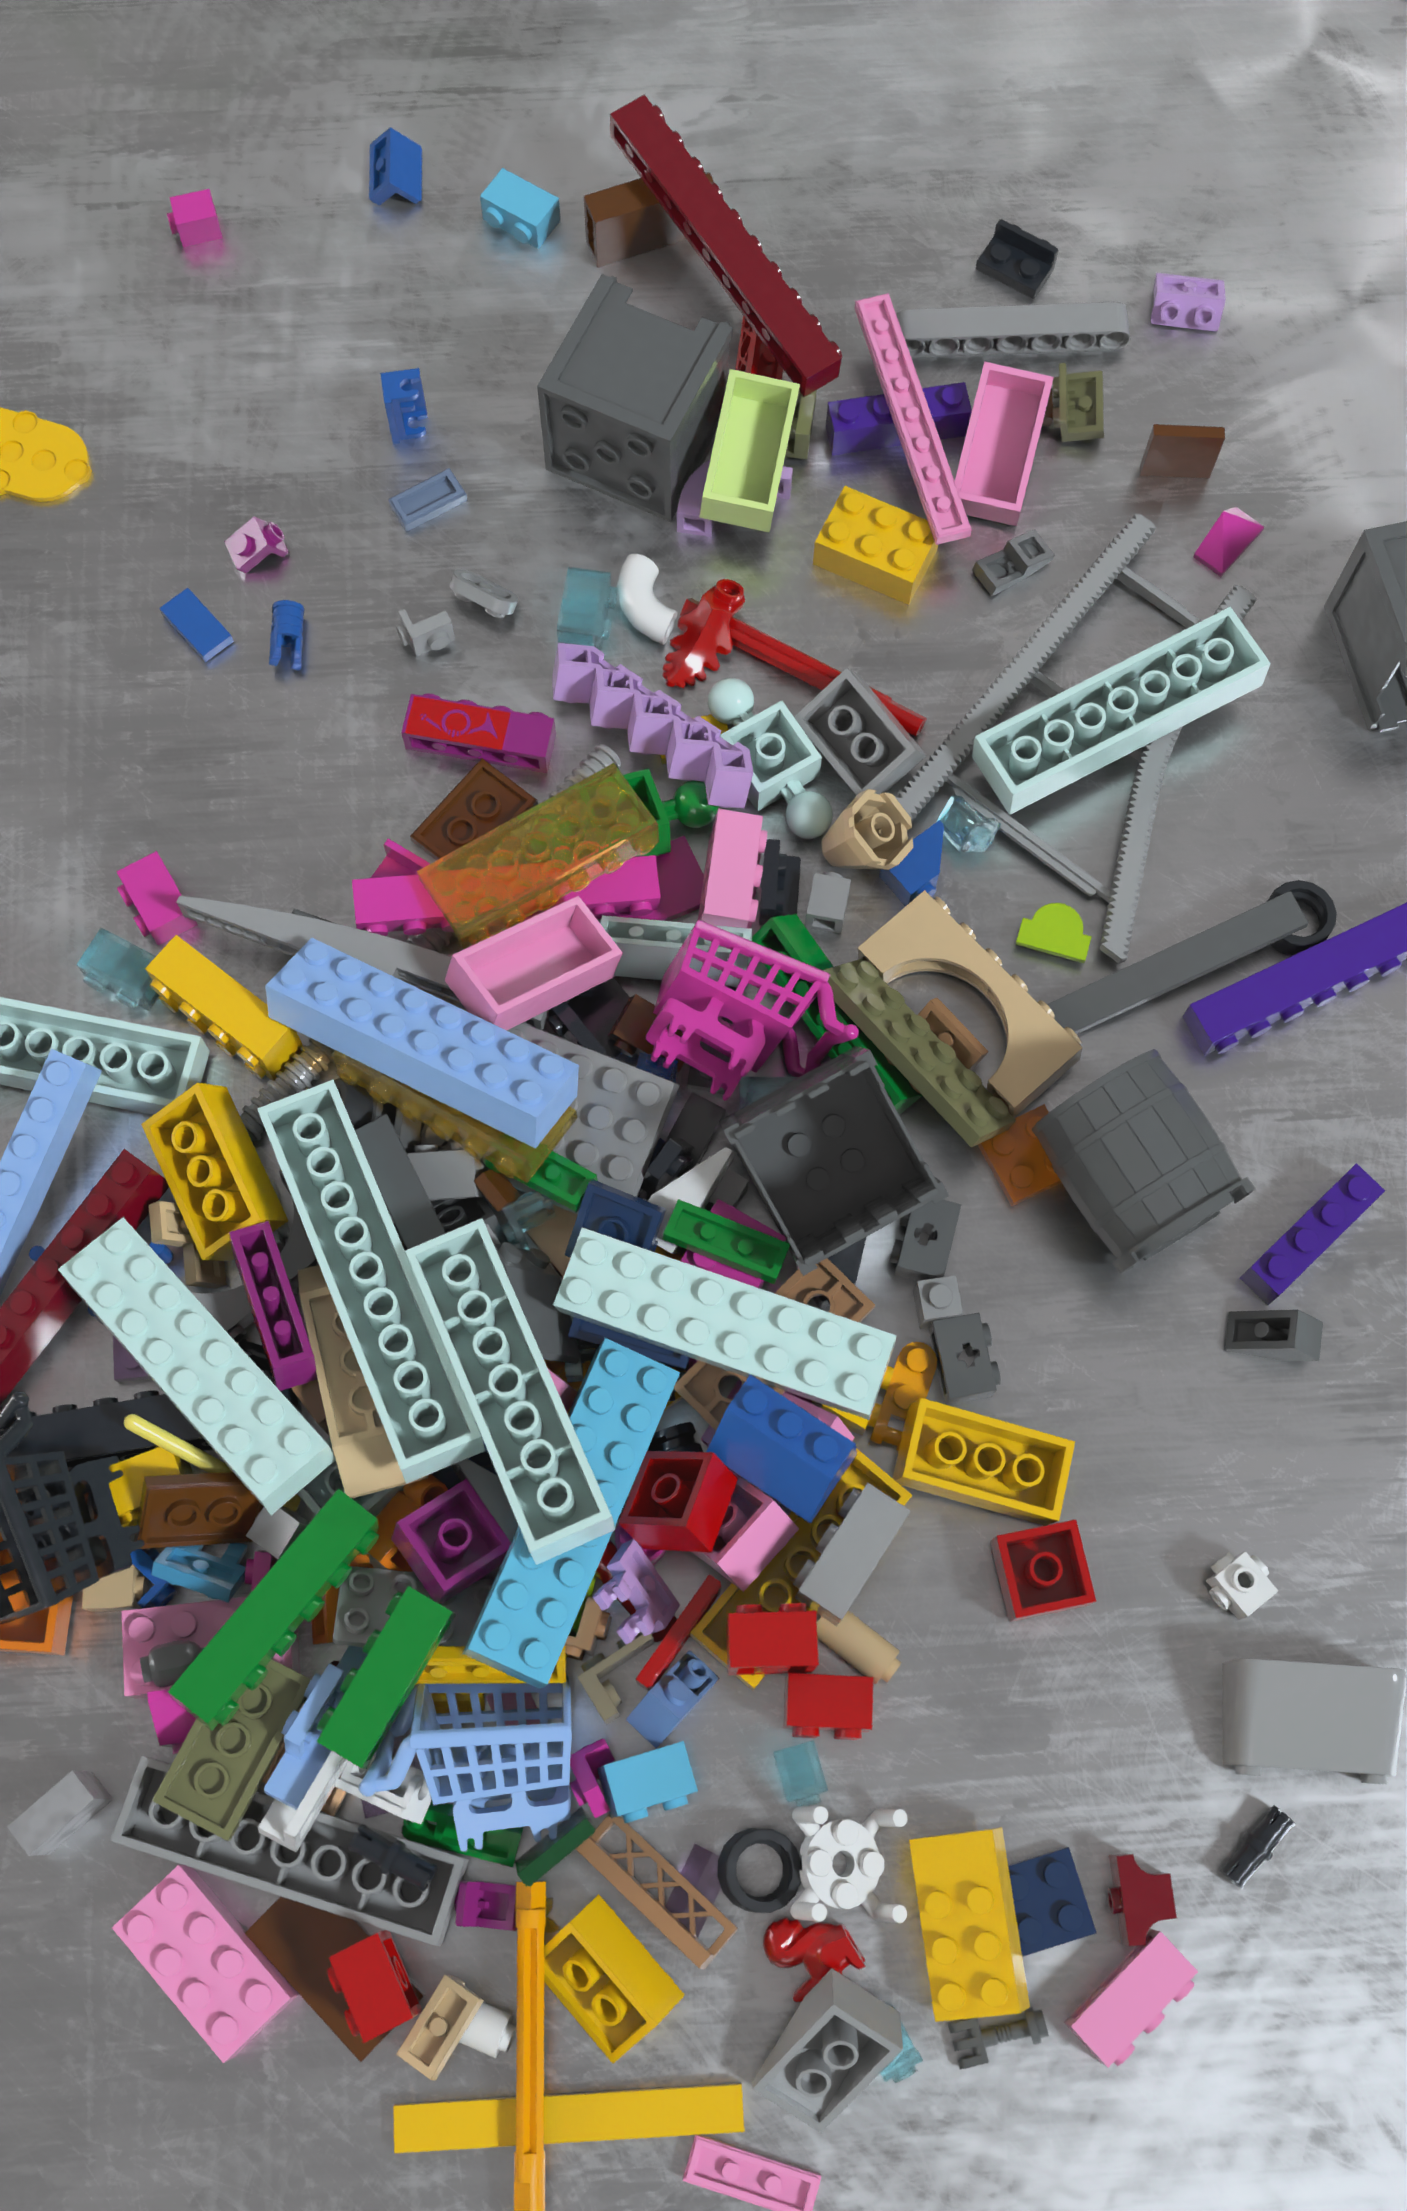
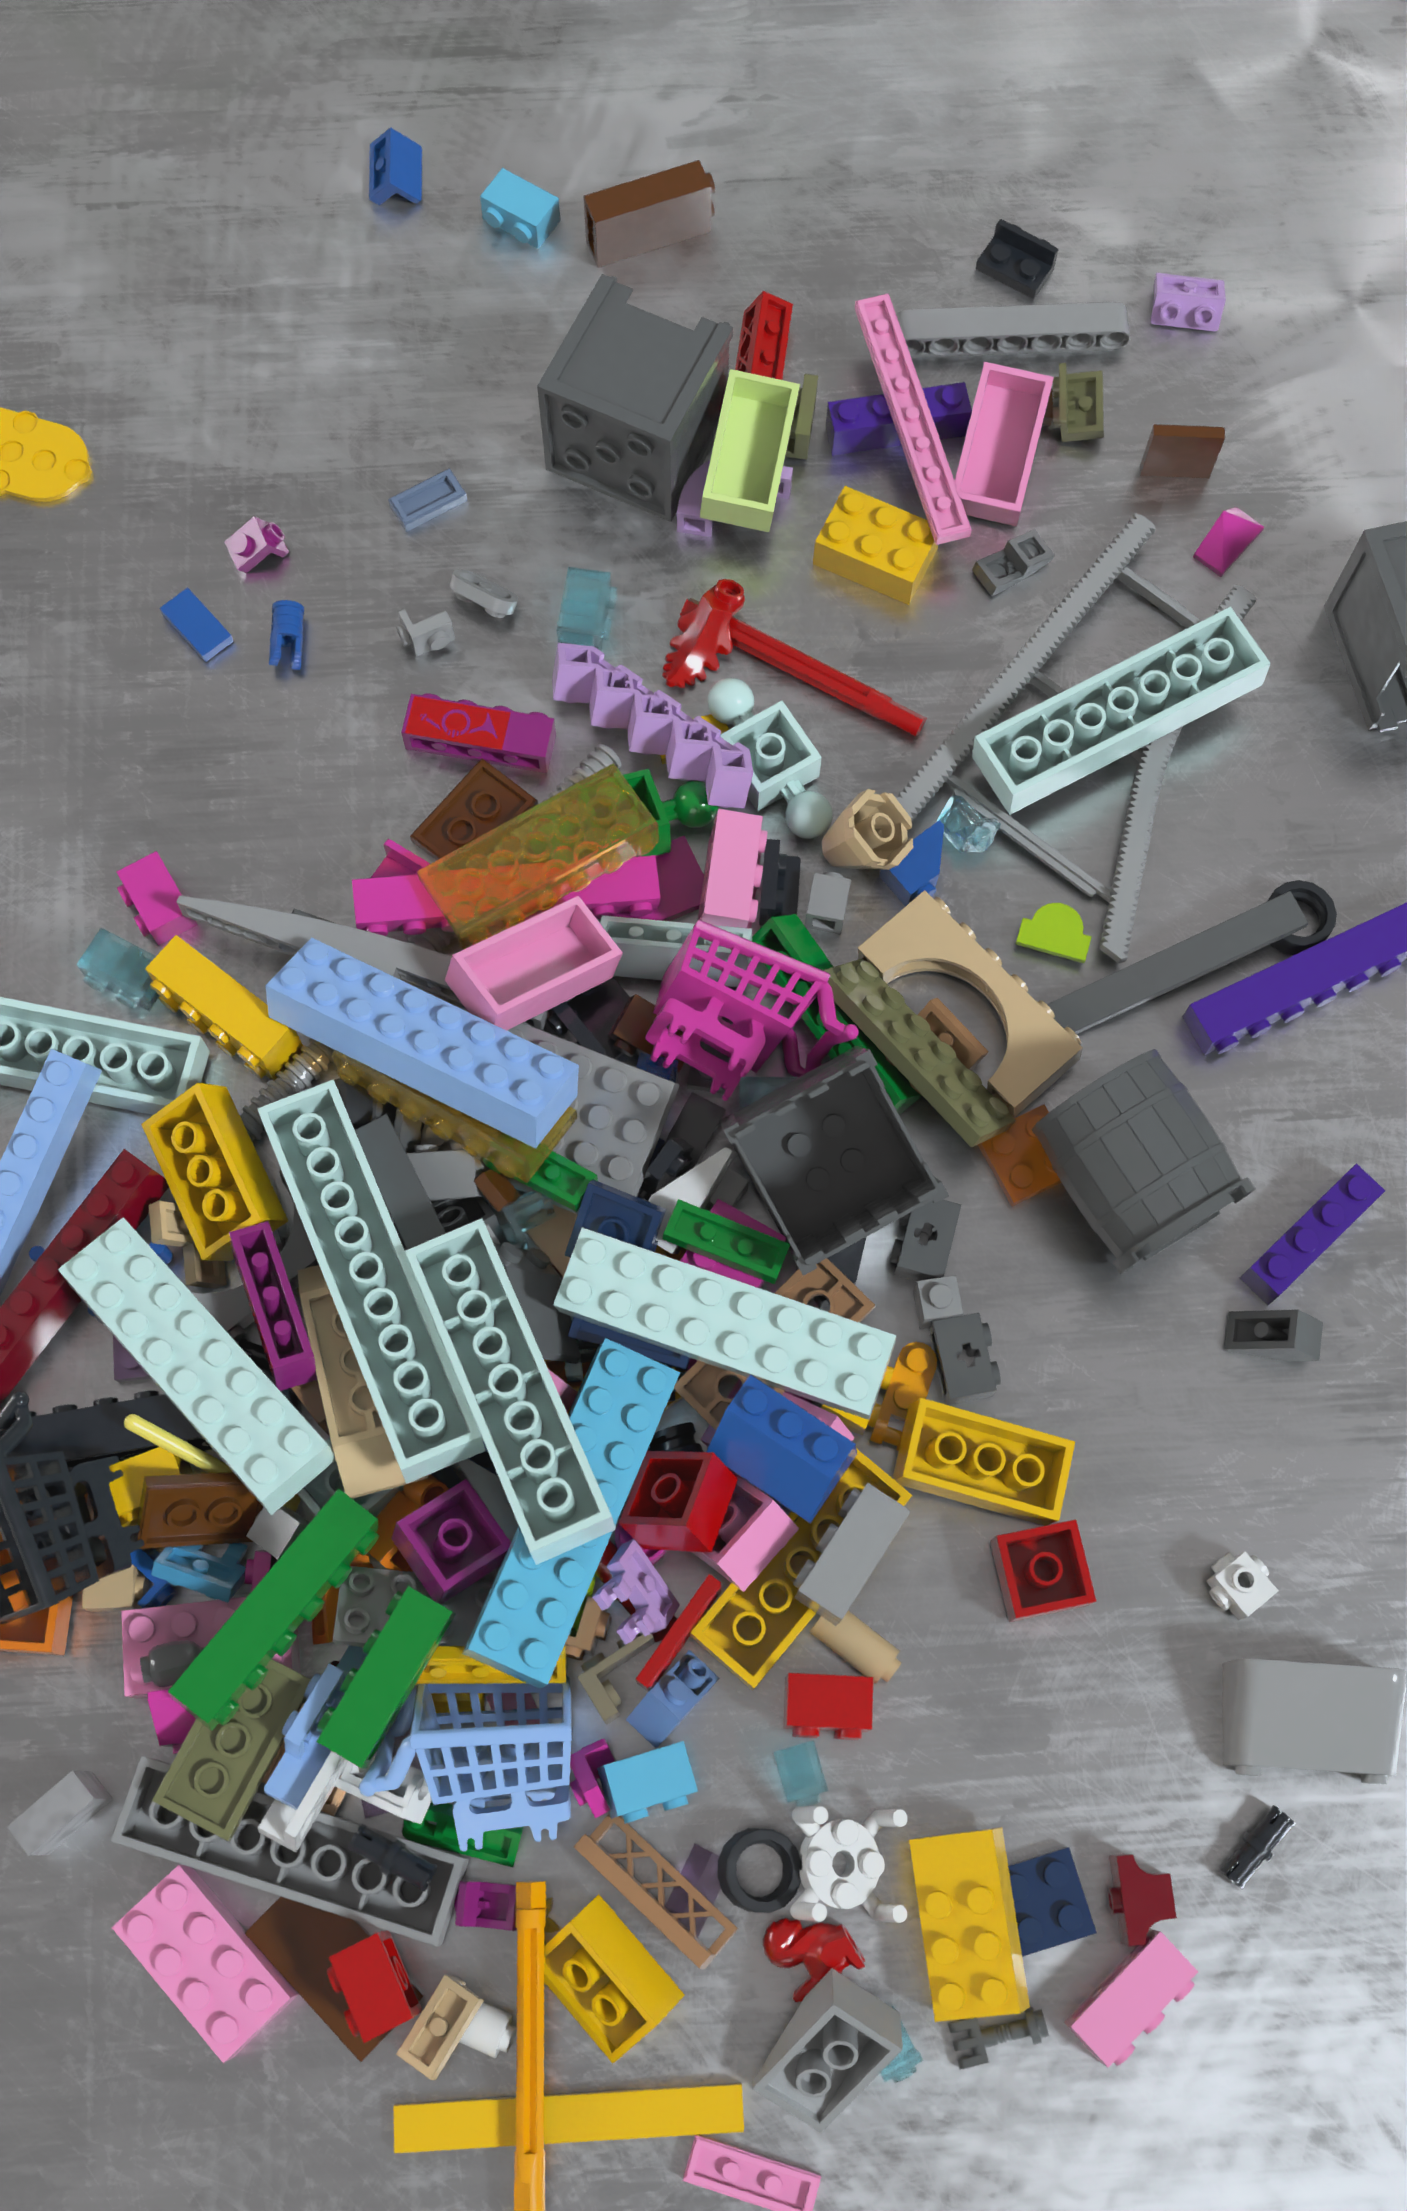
dark pink brick [167,189,223,247] -> none
blue hinge [380,368,428,444] -> none
dark green tile [515,1806,595,1887] -> none
dark red brick [610,94,842,397] -> none
white cylinder [617,554,677,645] -> none
red brick [726,1603,819,1675] -> none
light grey brick [794,668,927,795] -> none

